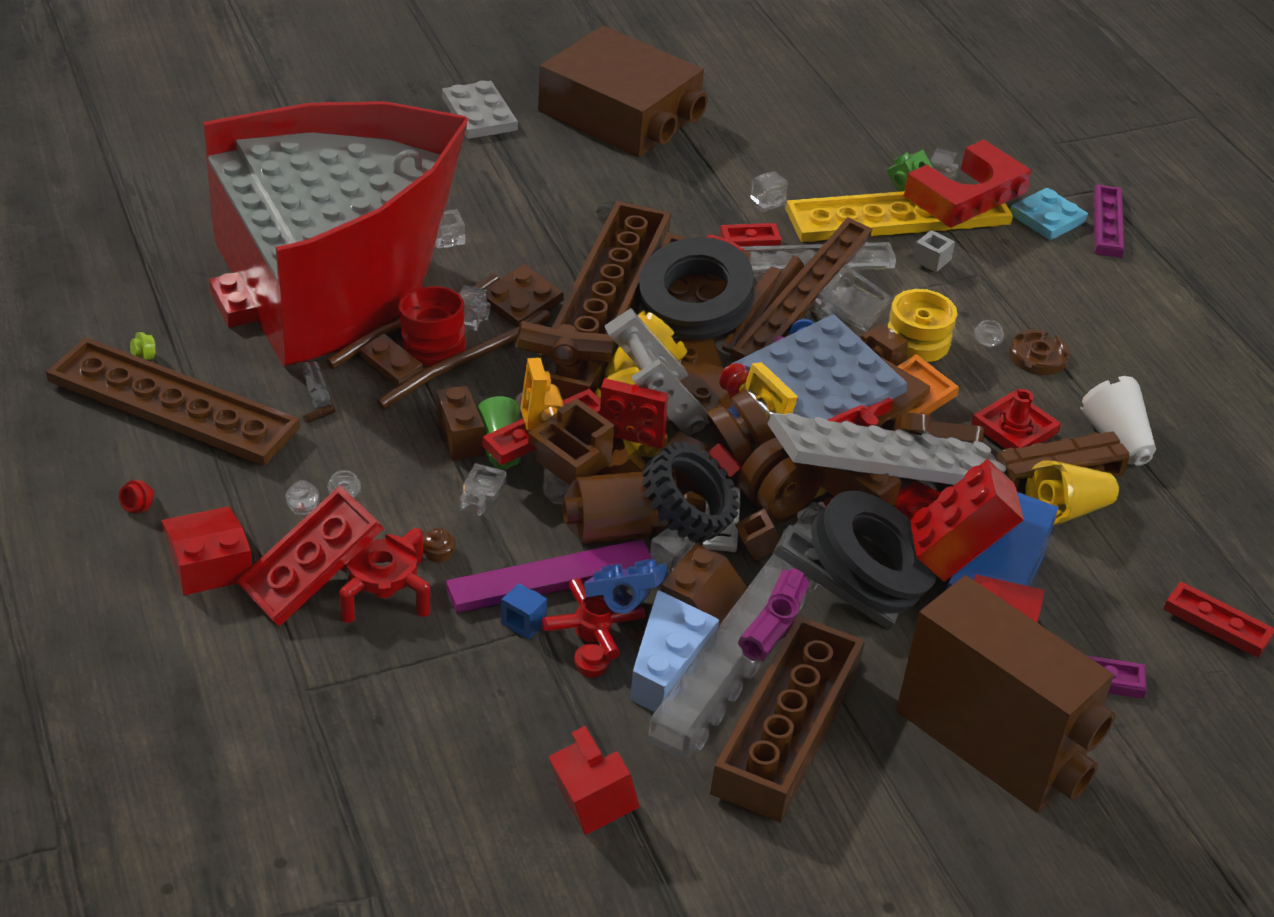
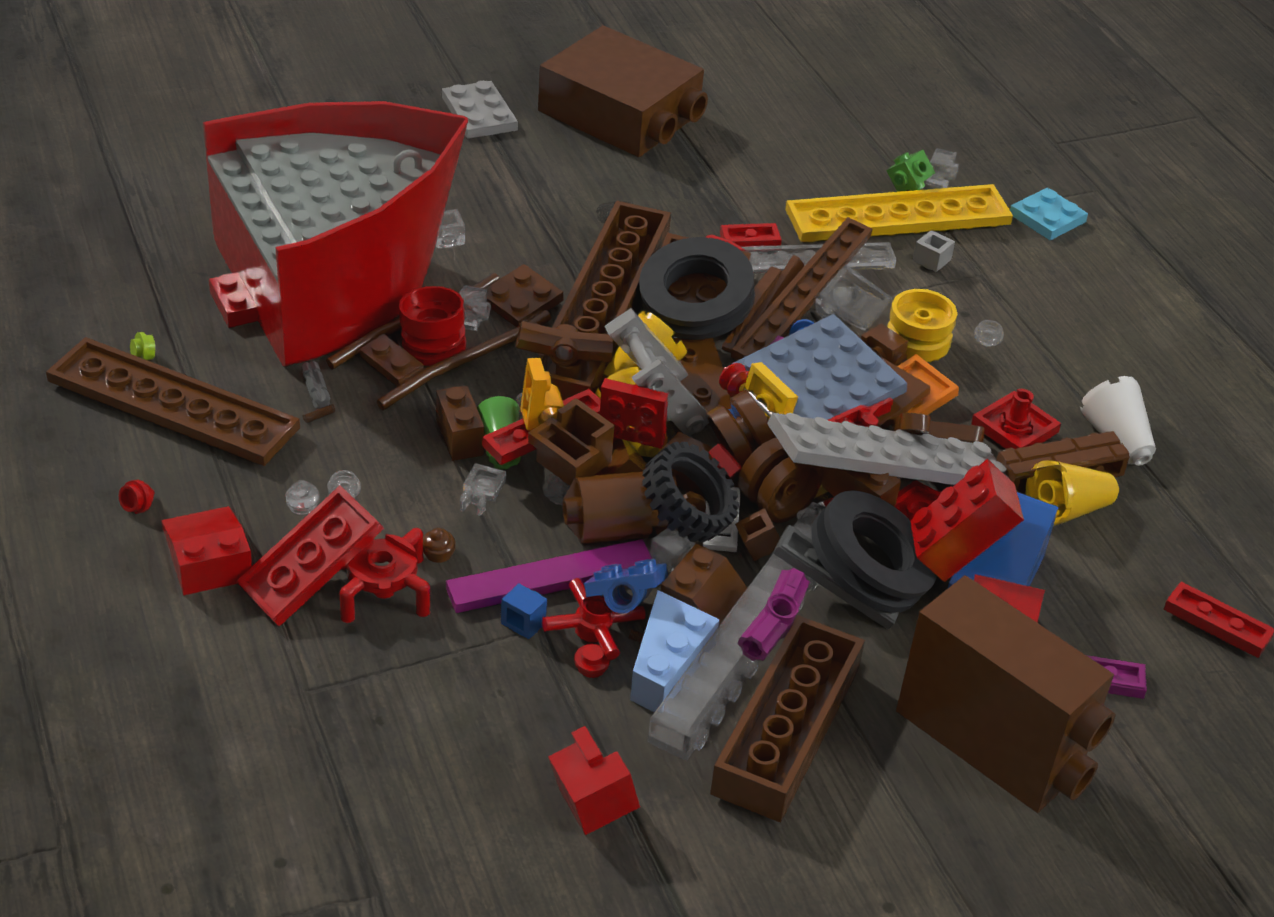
clear plate [750,171,788,212] -> none
red arch [904,140,1032,228] -> none
reddish brown tile [1009,330,1070,375] -> none
magenta tile [1093,184,1125,258] -> none

